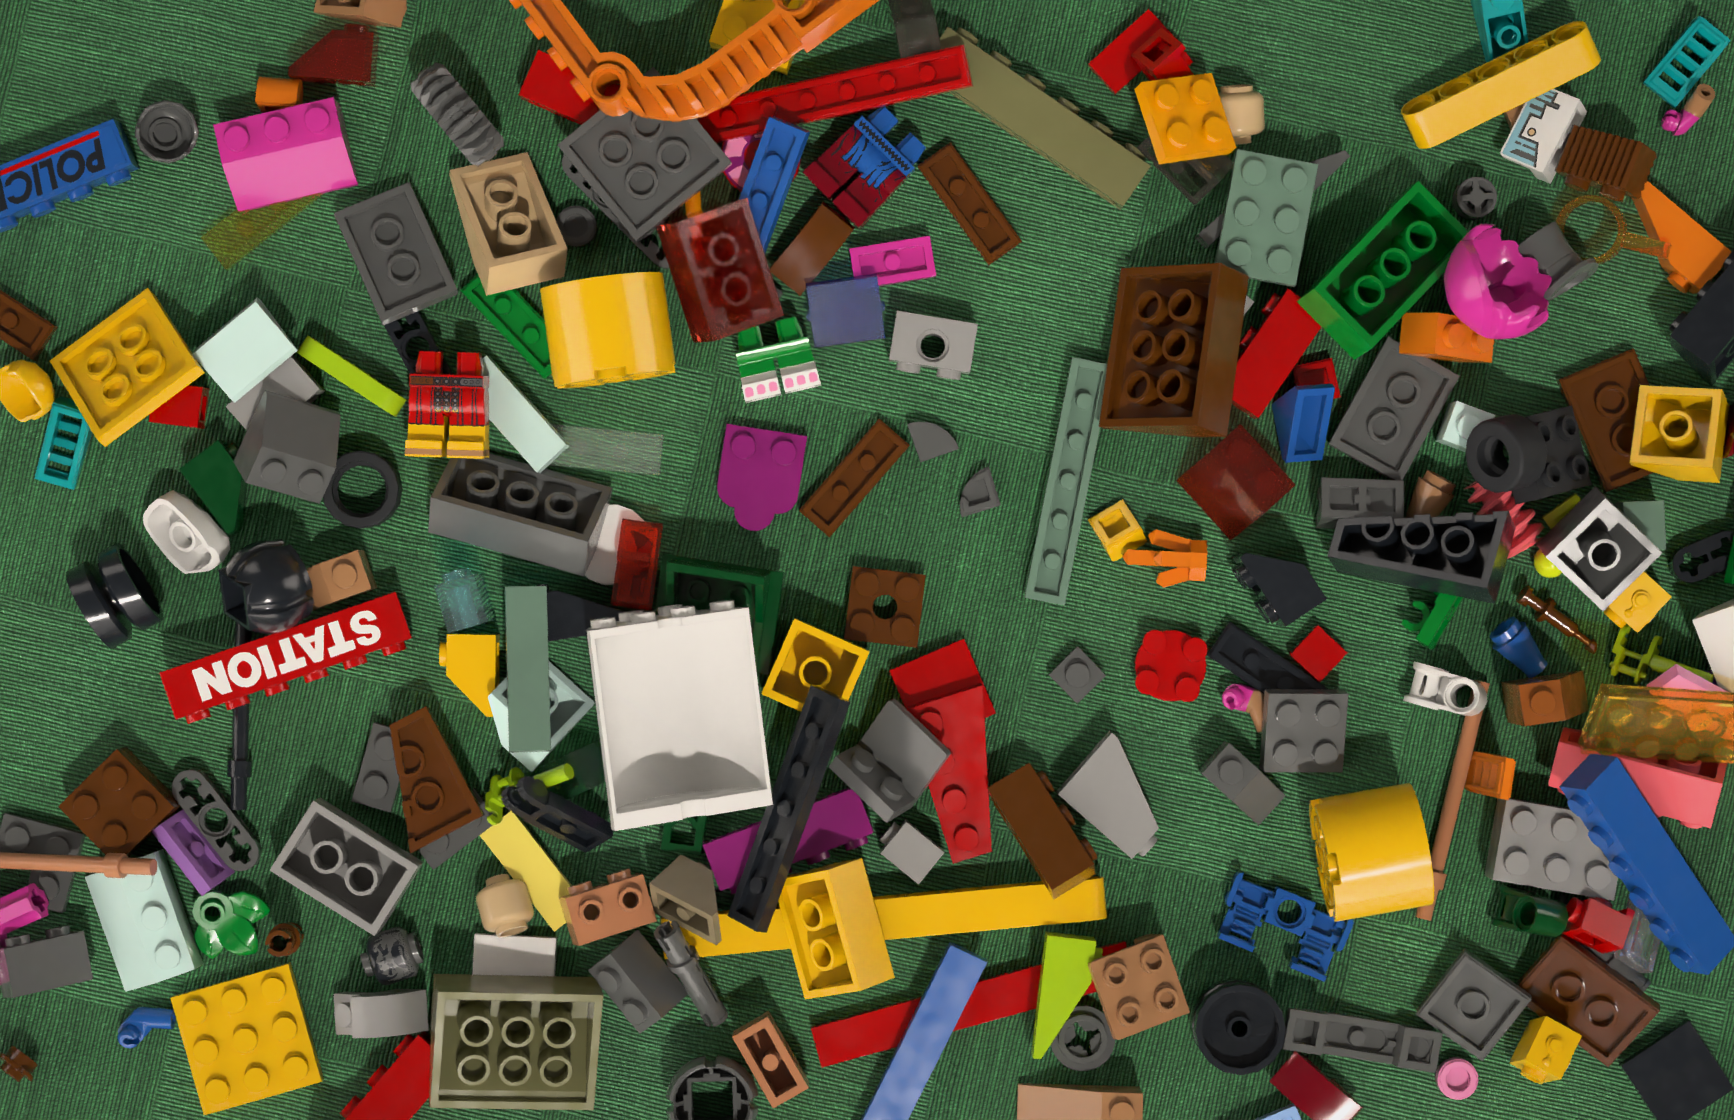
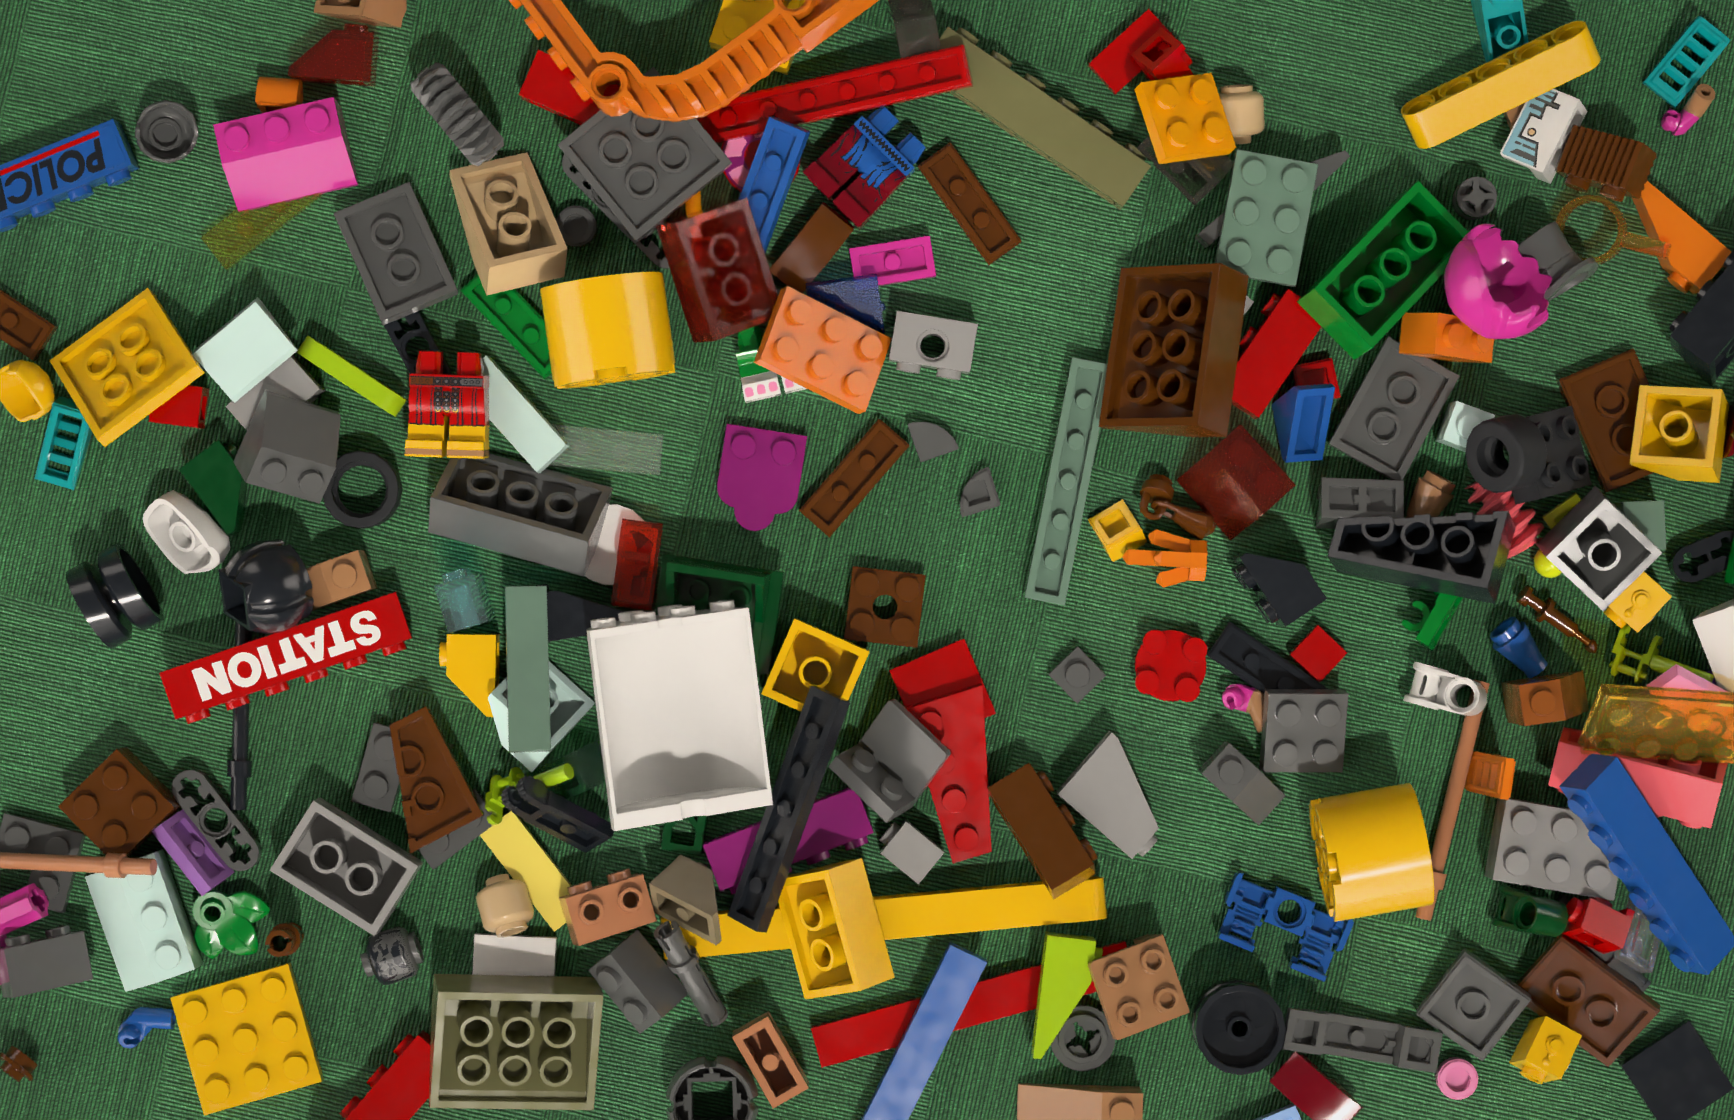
light grey brick [333,989,429,1038] -> none
none -> orange plate [754,286,892,414]
none -> reddish brown piece [1139,474,1216,540]

